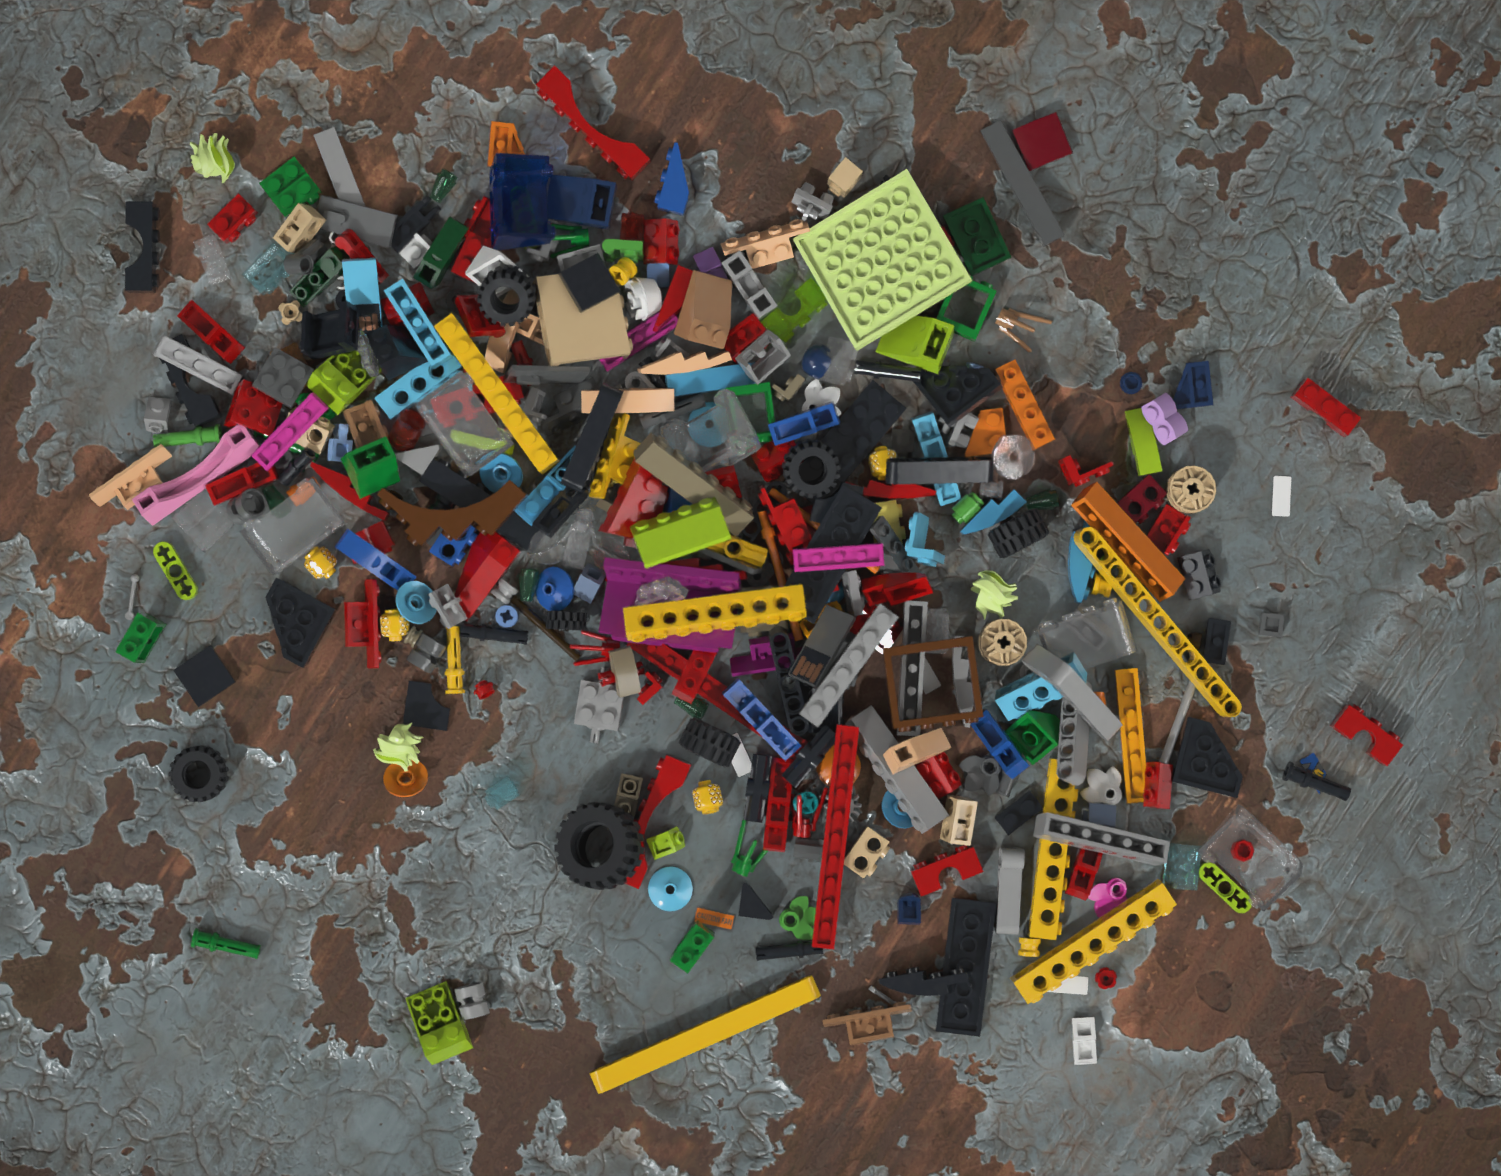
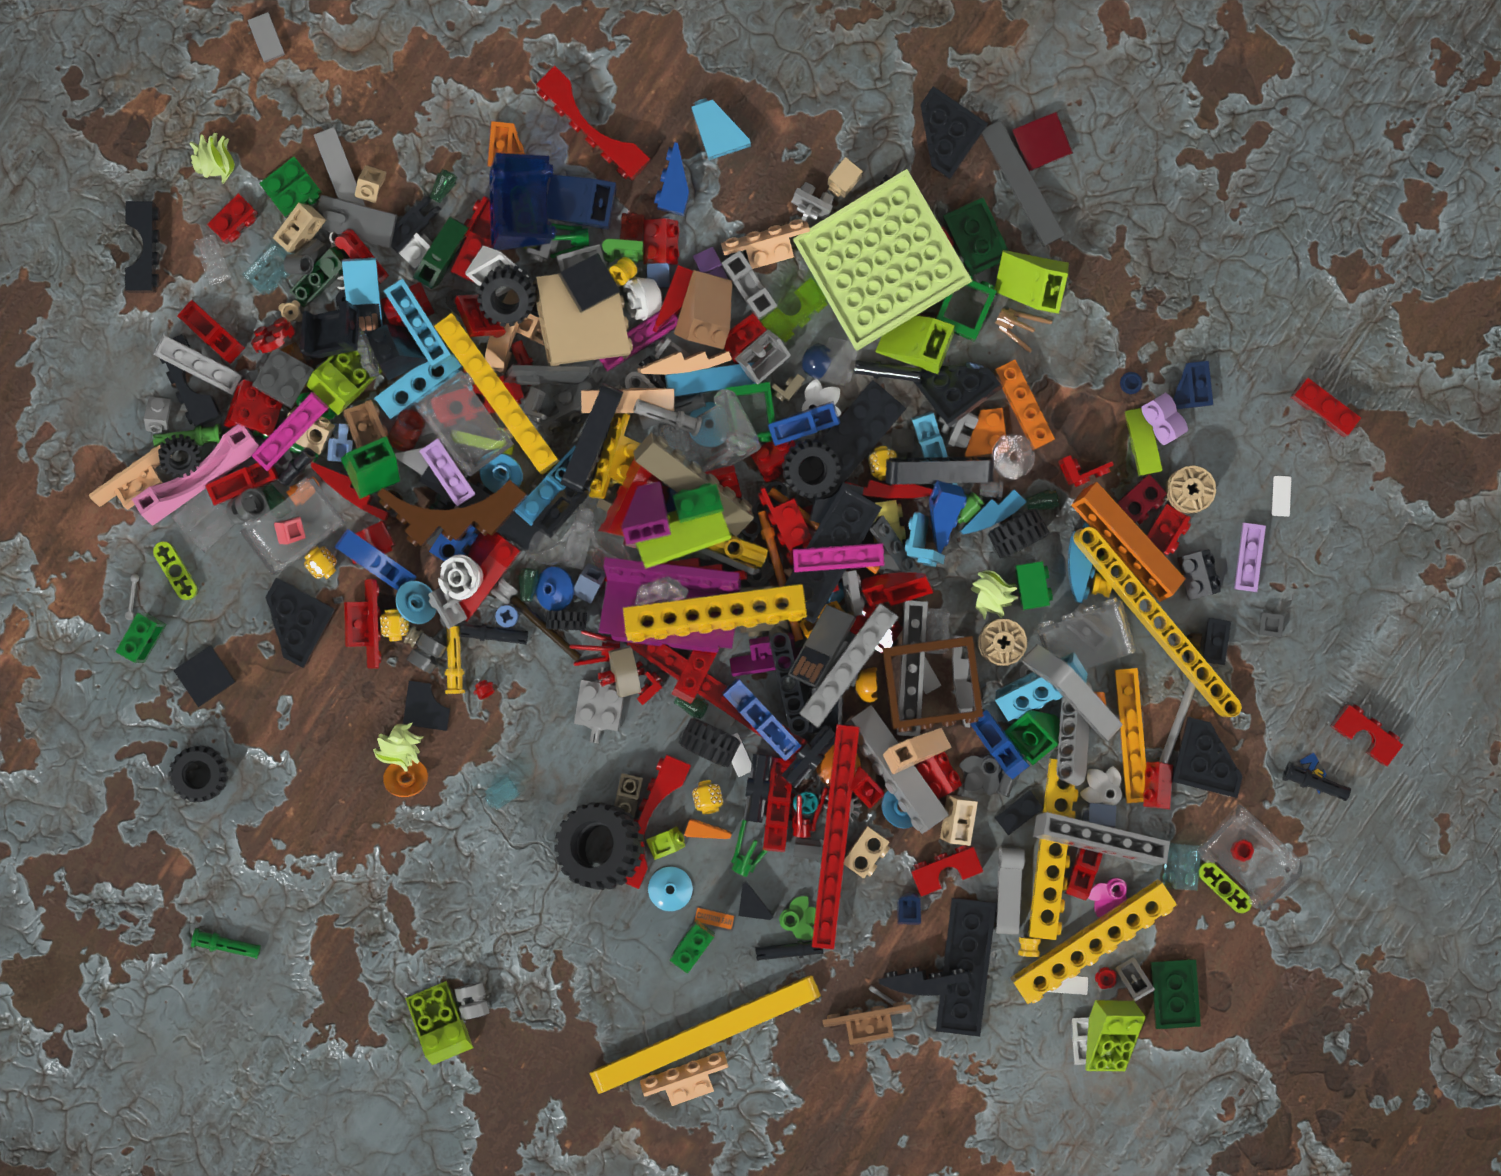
none -> black tyre [158,434,201,478]
none -> light grey tile [247,12,285,63]
none -> red plate [251,317,295,353]
none -> coral slope [274,517,306,544]
none -> tan bracket [355,165,387,203]
none -> lavender plate [420,439,476,507]
none -> white cone [438,555,483,600]
none -> magenta slope [622,481,671,545]
none -> light grey pin [633,399,702,437]
none -> light nougat bracket [640,1051,728,1106]
none -> green bracket [673,483,724,523]
none -> orange slope [684,818,732,839]
none -> medium azure slope [691,98,751,160]
none -> red slope [850,766,885,809]
none -> light orange hair [855,667,877,703]
none -> black plate [920,86,988,180]
none -> blue slope [929,481,967,553]
none -> lime slope [994,250,1069,314]
none -> green brick [1015,561,1053,610]
none -> lime slope [1085,1000,1146,1072]
none -> light grey slope [1115,957,1155,1001]
none -> dark green plate [1151,959,1201,1029]
none -> lavender plate [1234,523,1266,592]

